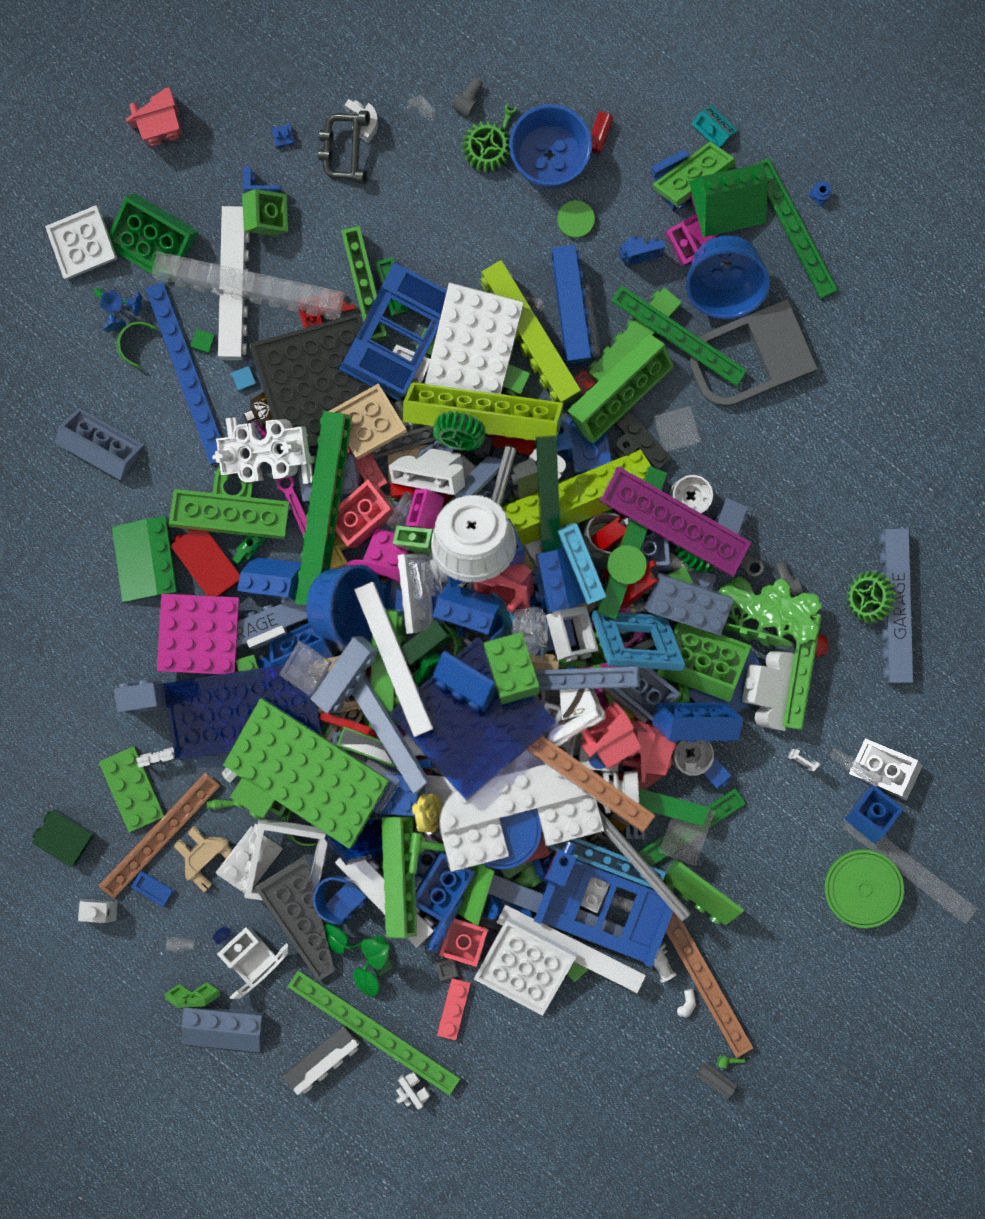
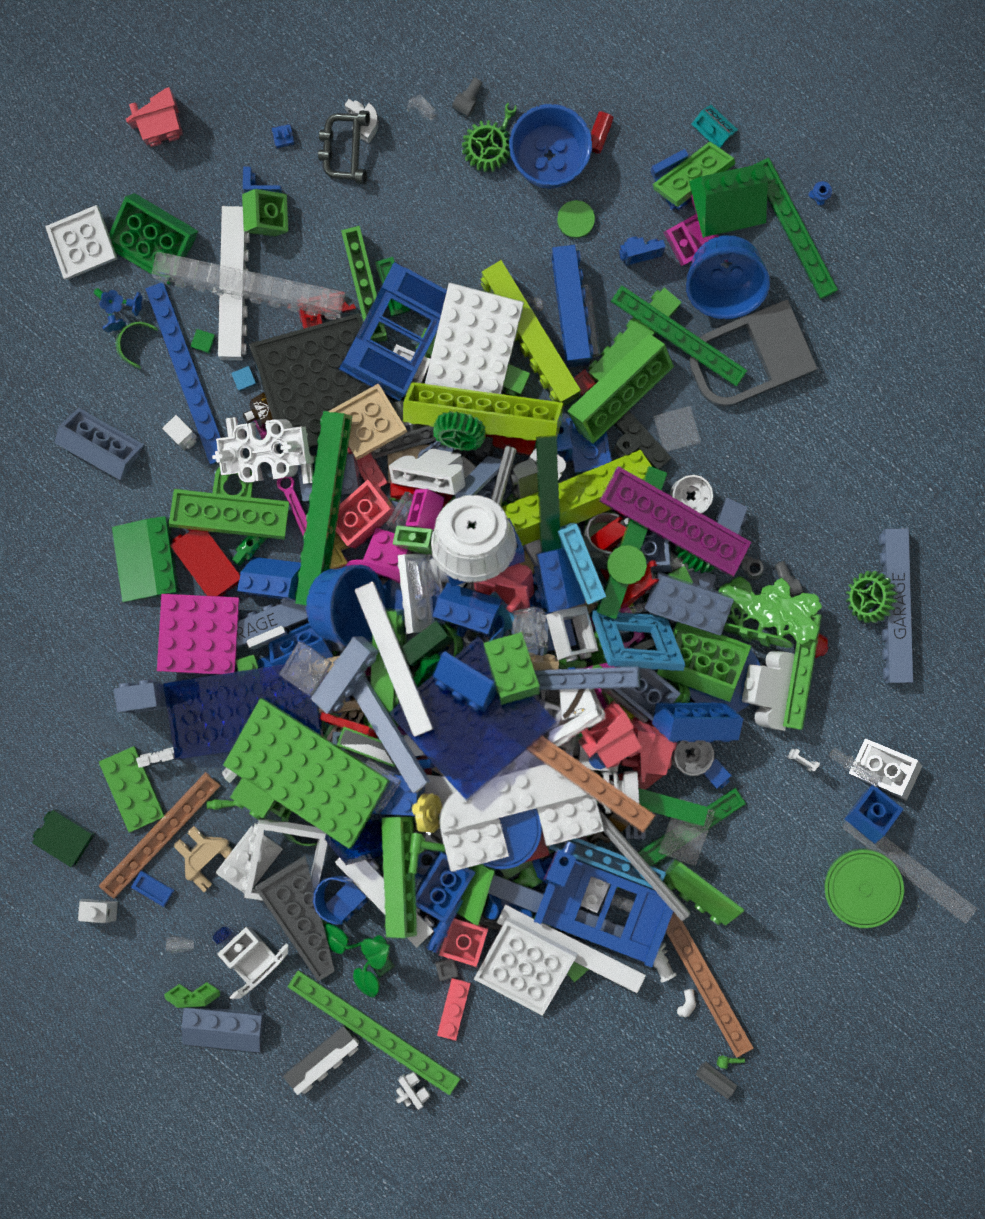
none -> white brick [162,415,198,450]

